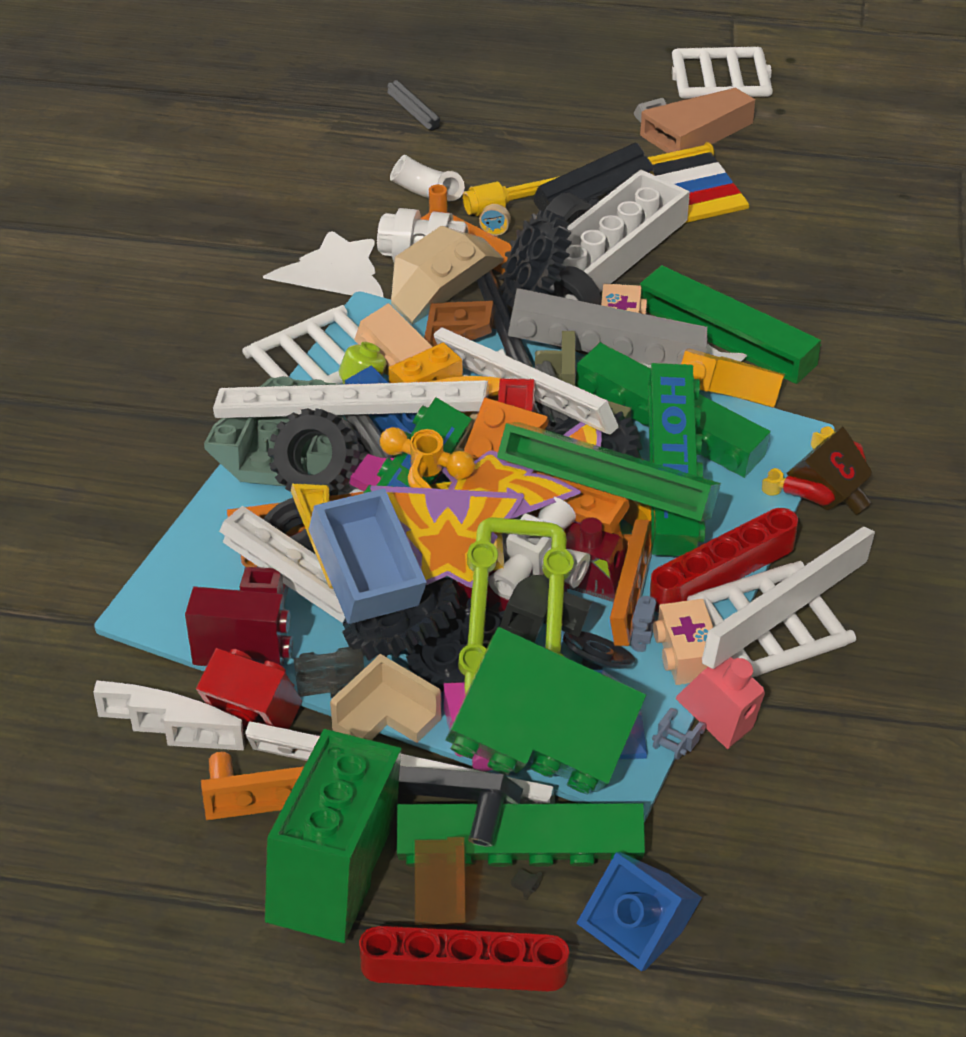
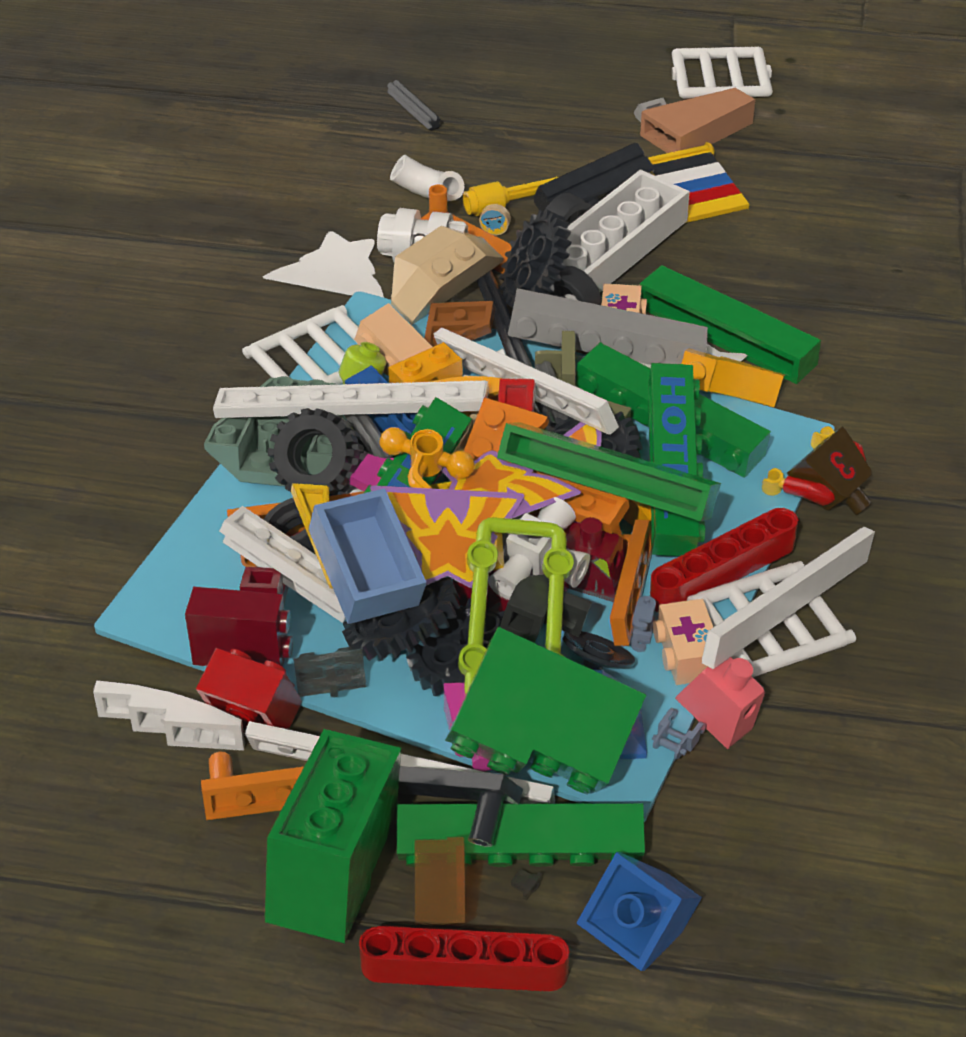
tan panel [330,654,441,743] -> none

